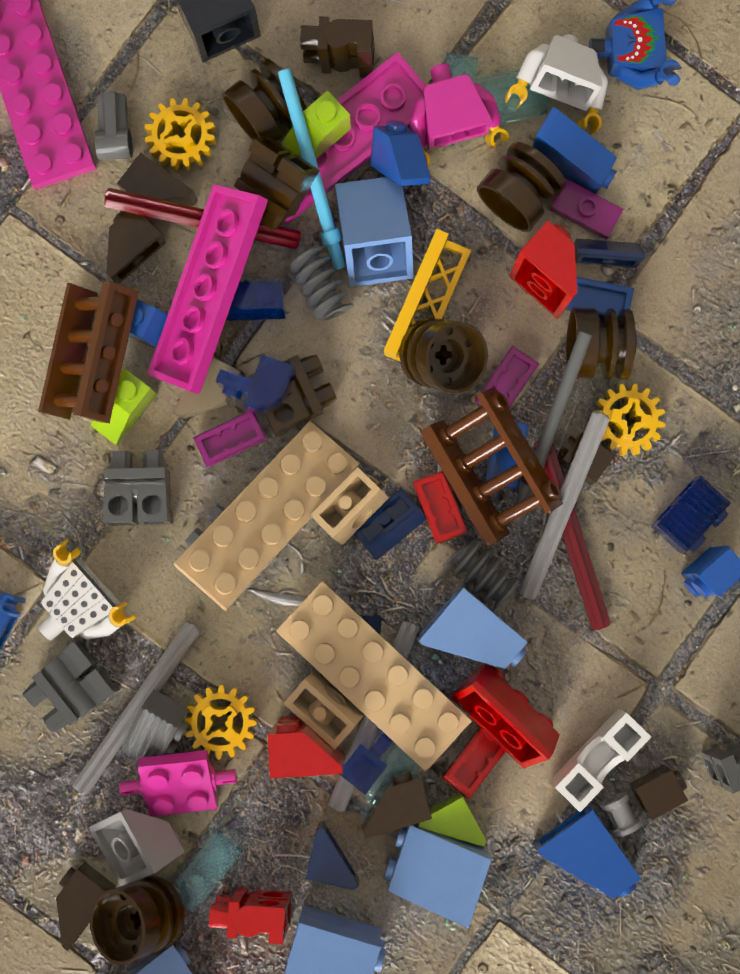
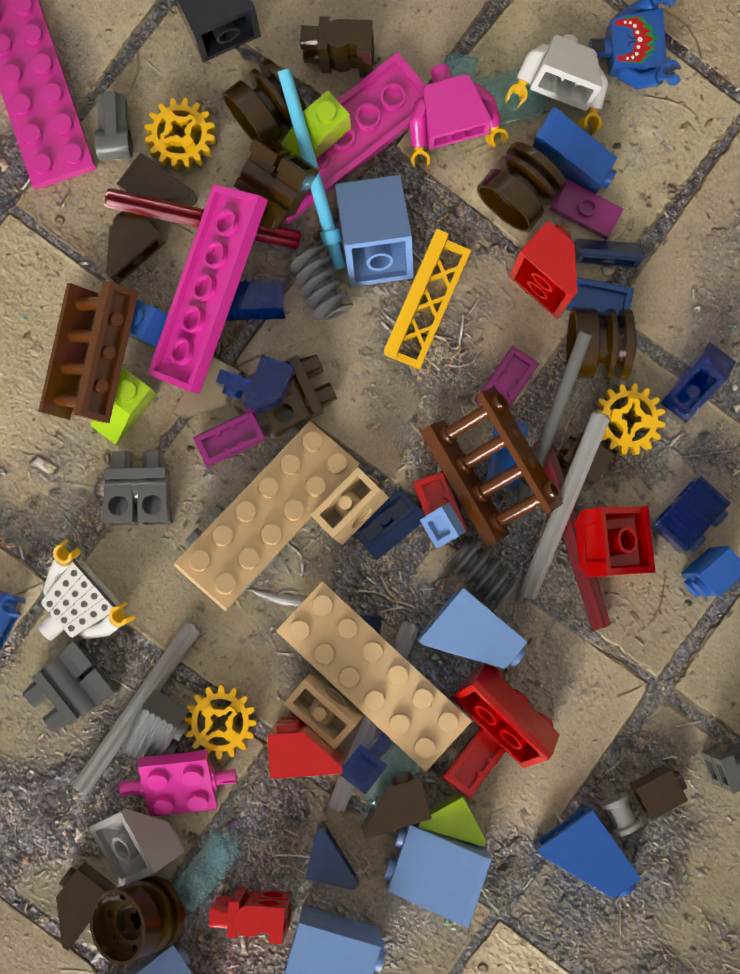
blue slope [370,121,431,186] -> none
dark brown wheel [399,318,489,394] -> none
white arch [549,708,651,812] -> none
none -> medium blue plate [420,503,466,549]
none -> red slope [573,506,656,578]
none -> clear blue slope [660,342,736,423]

